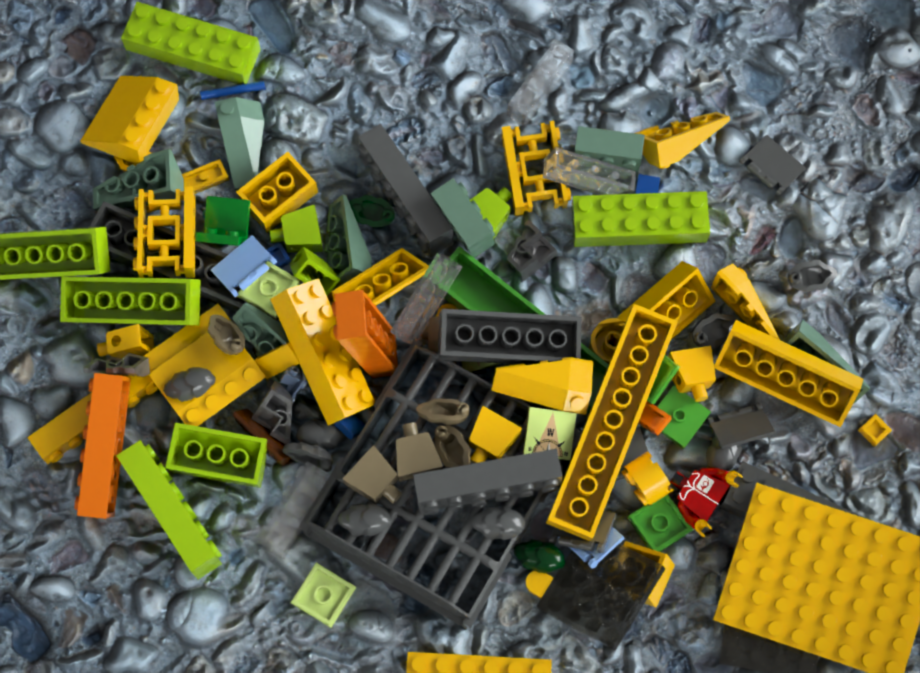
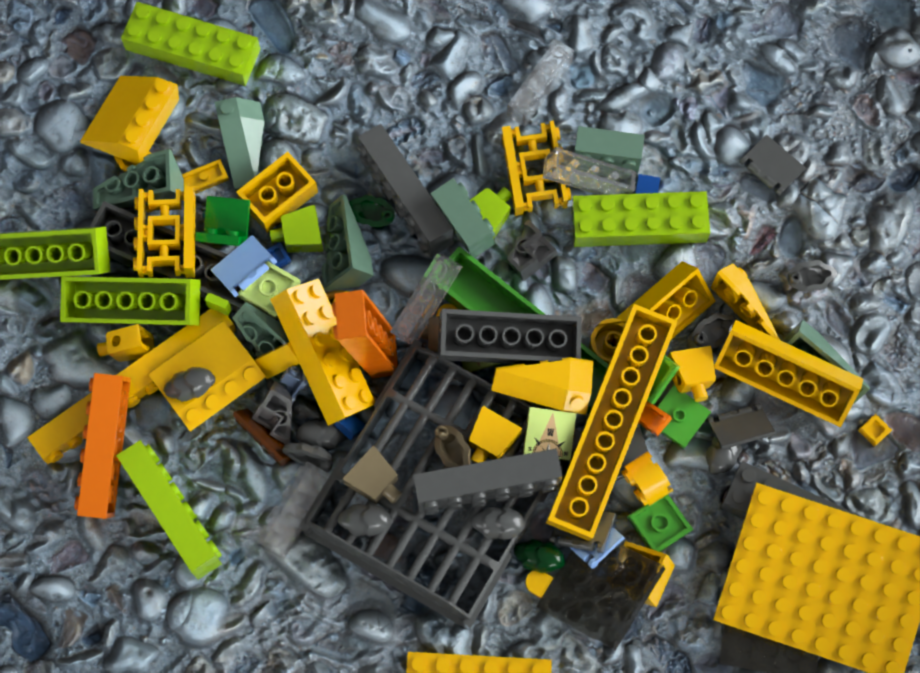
flat silver slope [83,353,150,377] -> none
lime slope [165,422,267,488] -> none
blue bar [200,81,266,100] -> none
dark tan arm [208,315,245,355] -> none
lime torso [290,247,340,296] -> none
yellowish green tile [291,562,356,628] -> none
yellow slope [332,248,431,306] -> none
dark tan torso [396,422,443,482] -> none
dark tan arm [416,399,469,426] -> none
yellow wedge [635,112,730,169] -> none
red torso [670,468,743,537] -> none
none -> lime tile [205,293,232,316]

